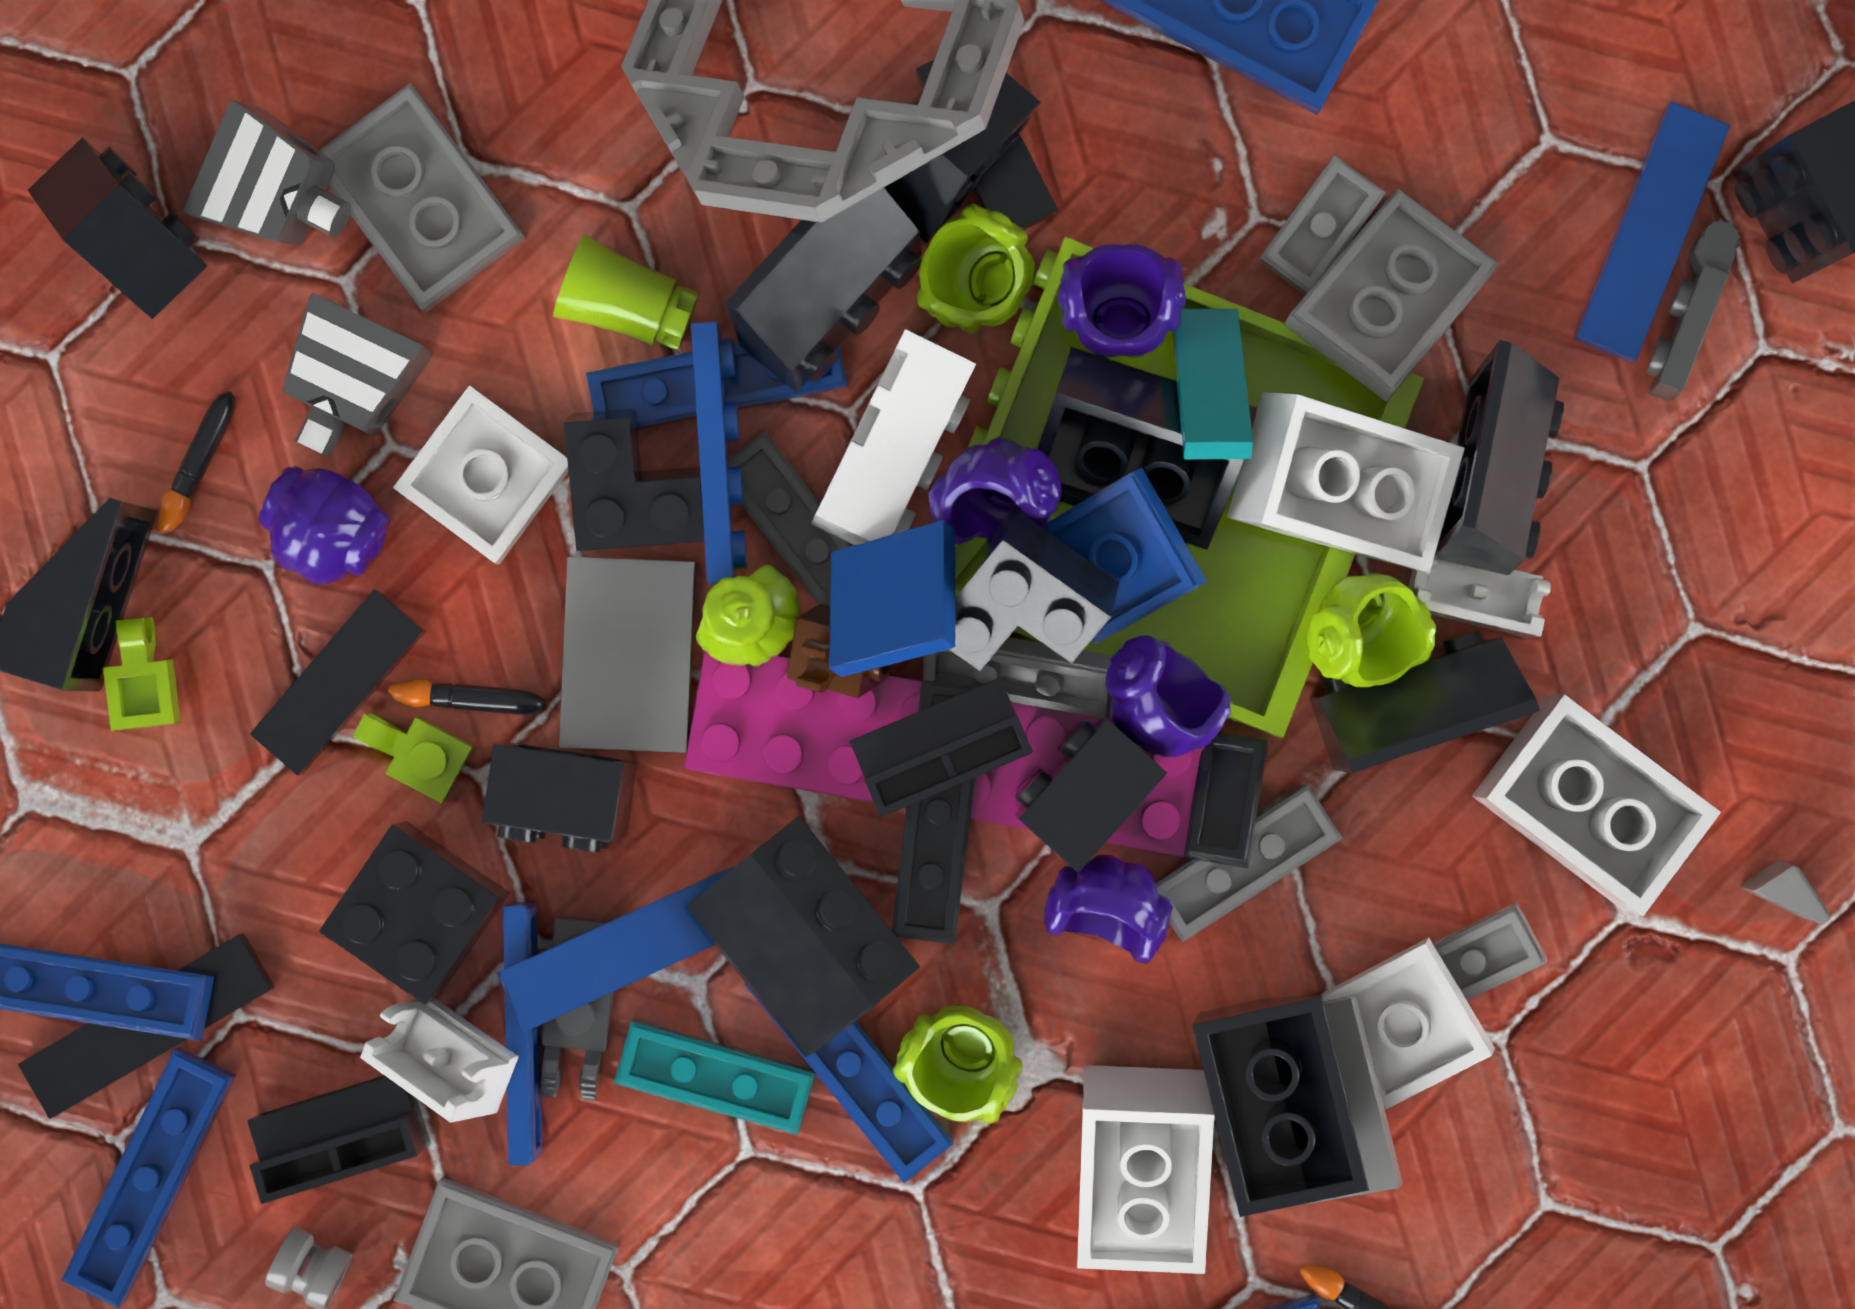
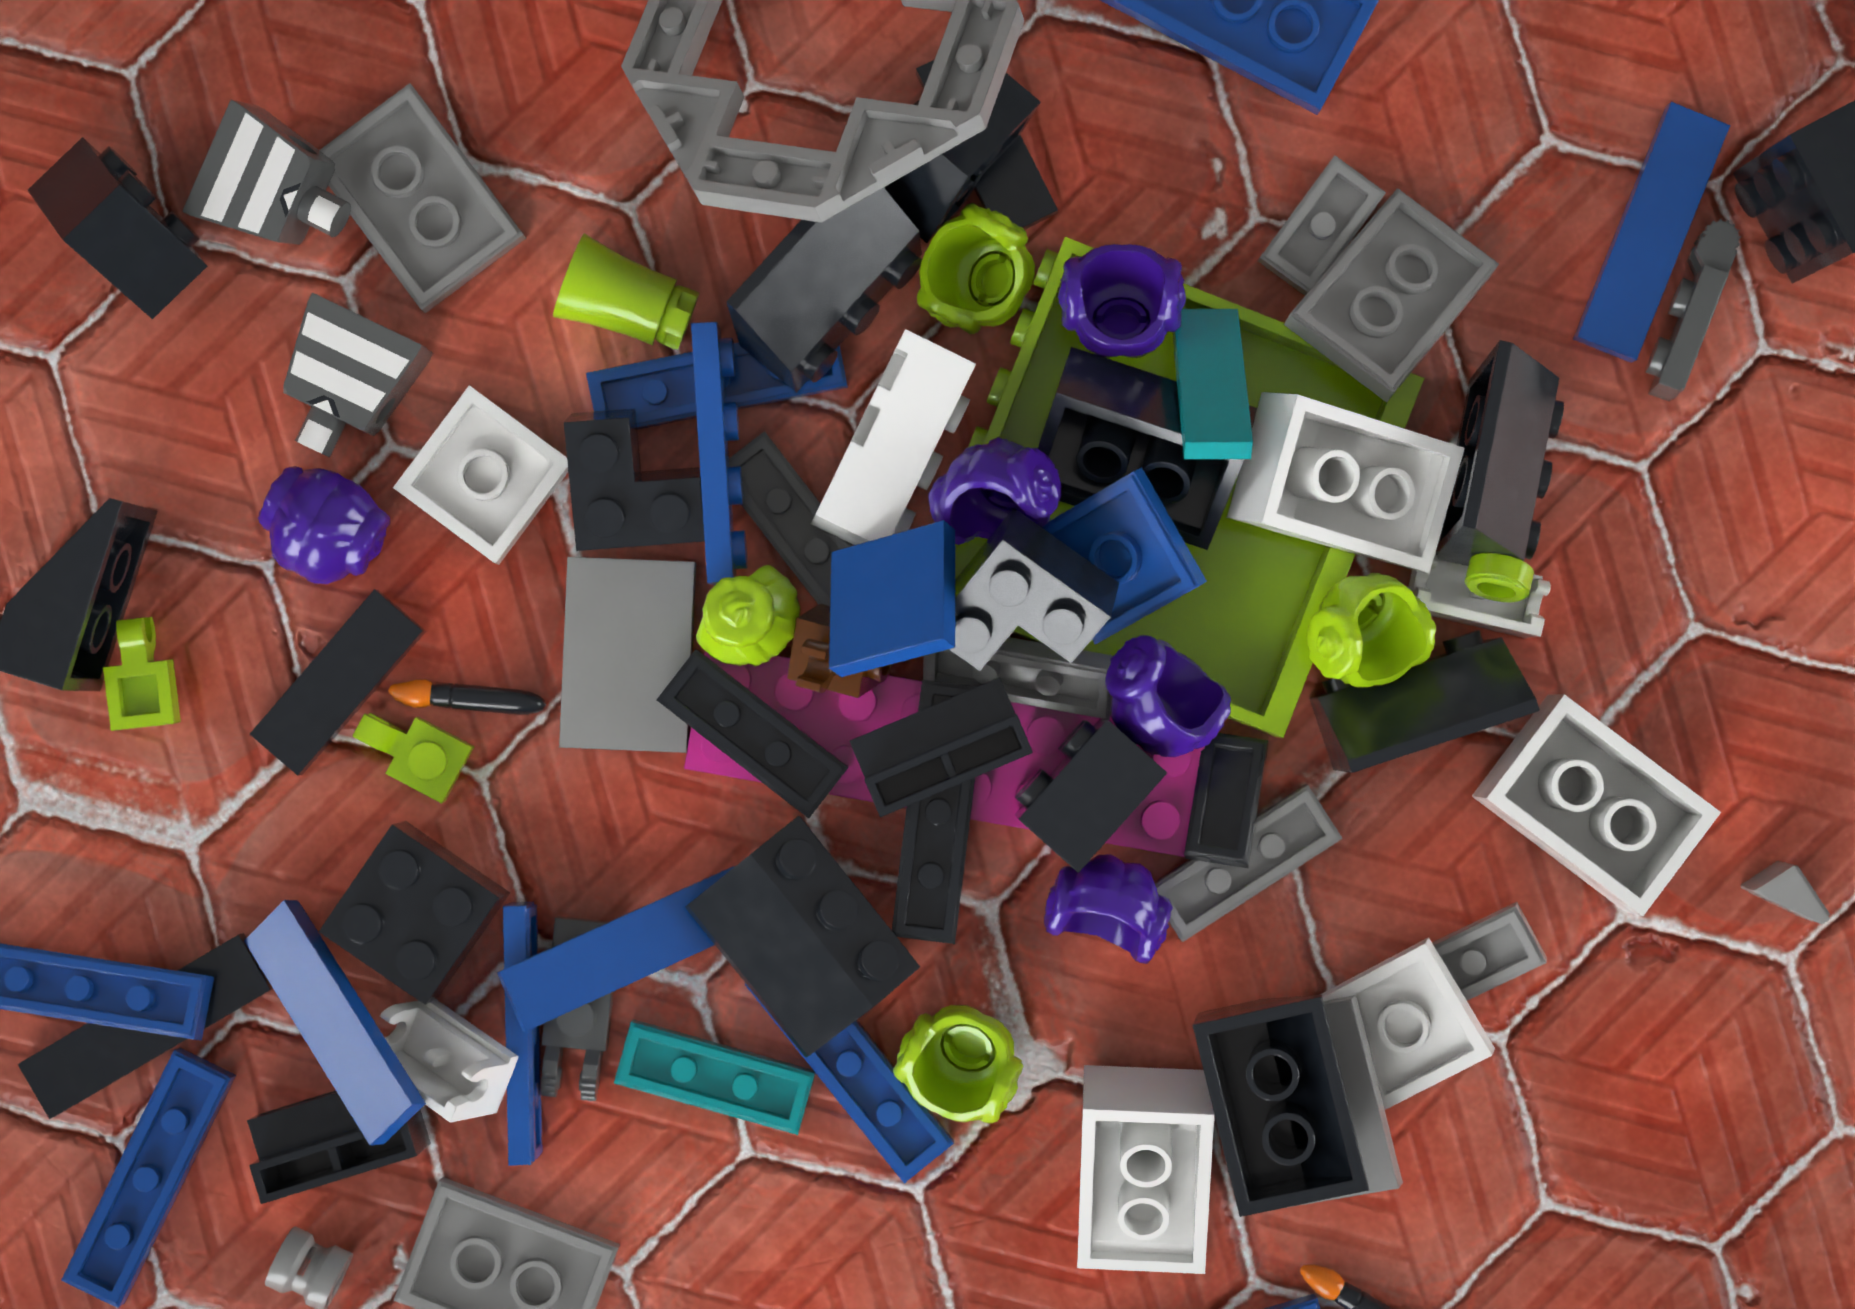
black piece [157,391,235,533] -> none
black brick [481,743,638,852] -> none
none -> tile [244,900,426,1145]
none -> black tile [656,649,849,819]
none -> lime tile [1465,553,1534,602]

